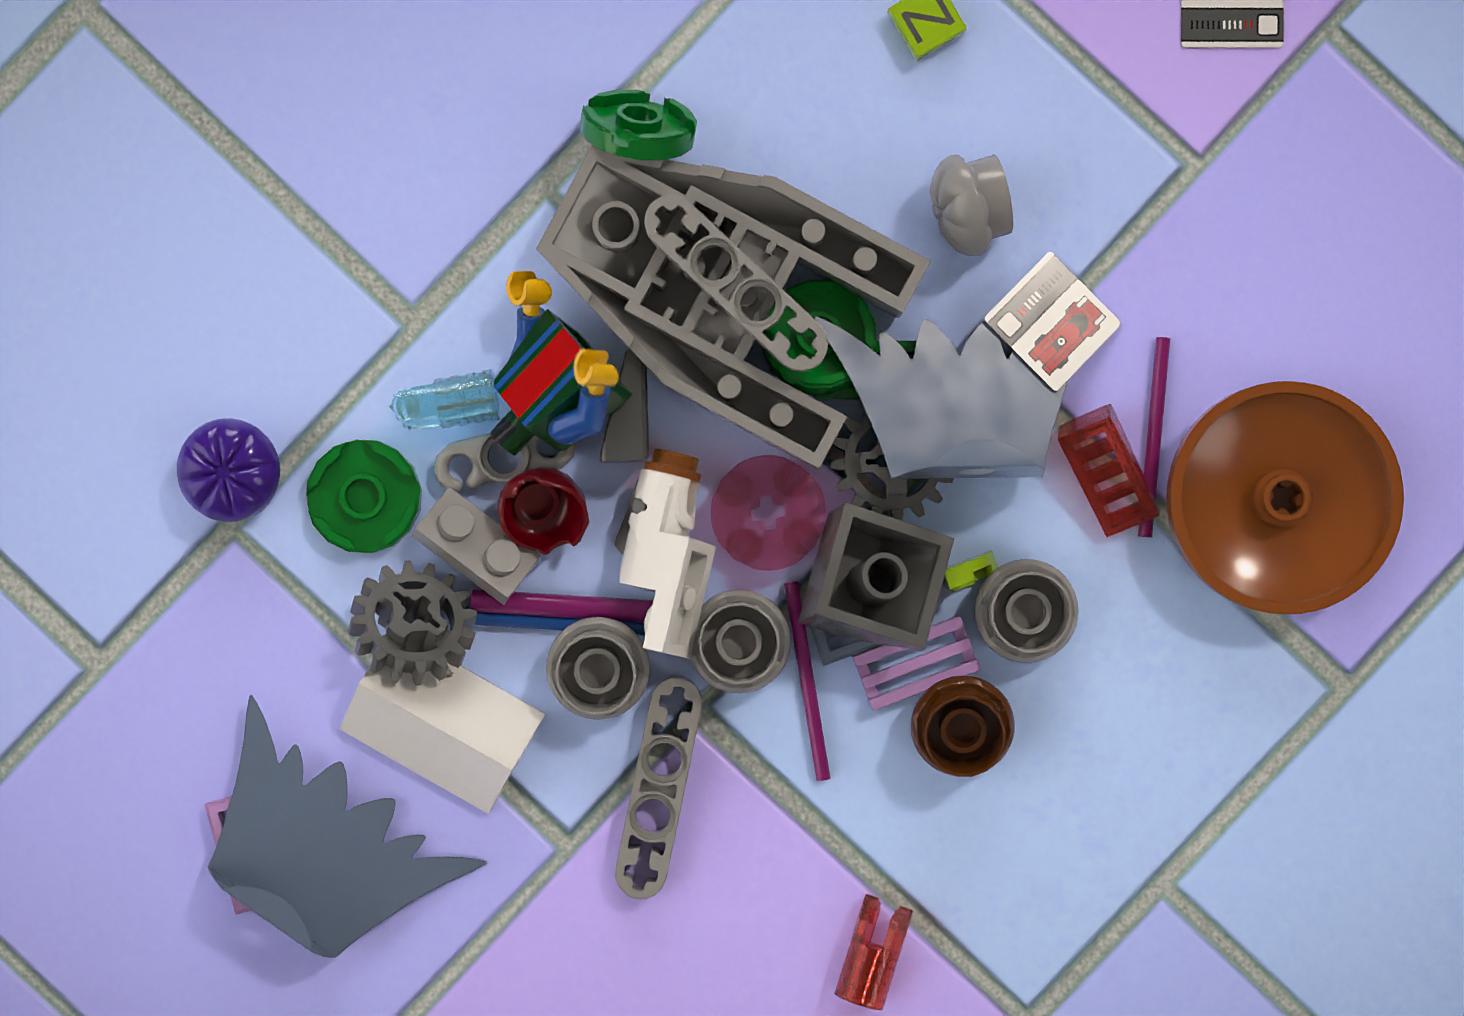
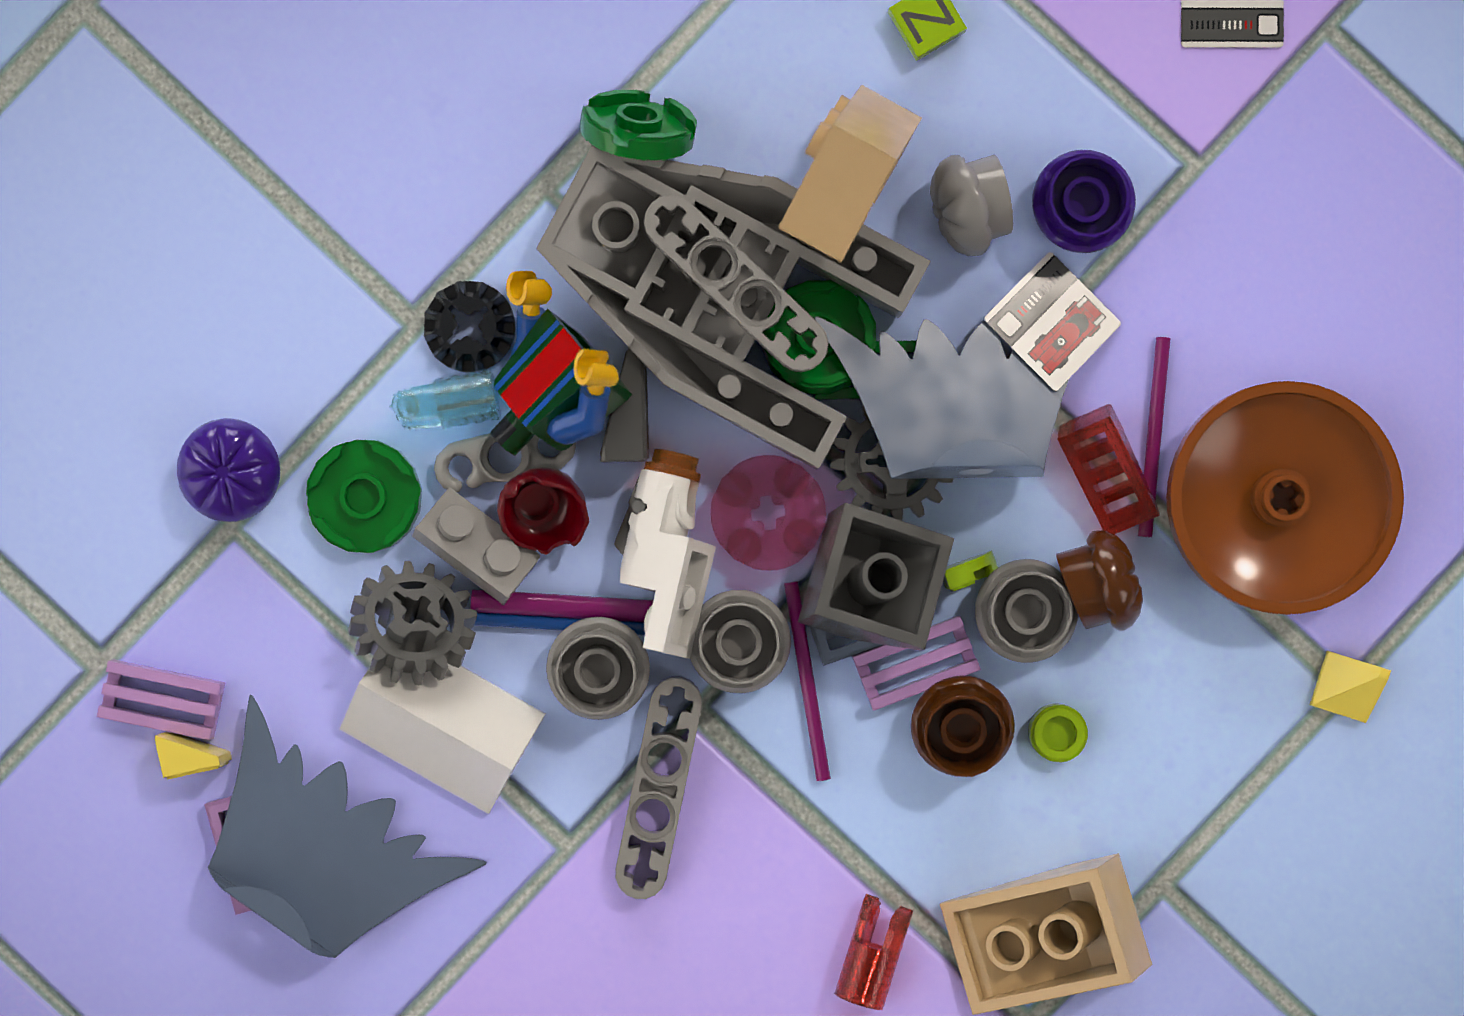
none -> lavender tile [96,659,226,740]
none -> light yellow slope [155,731,232,780]
none -> black gear [424,281,516,373]
none -> tan wedge [778,85,922,262]
none -> tan slope [940,853,1153,1015]
none -> lime tile [1028,703,1088,762]
none -> dark purple piece [1032,149,1136,253]
none -> reddish brown piece [1056,530,1143,631]
none -> light yellow slope [1309,651,1391,723]

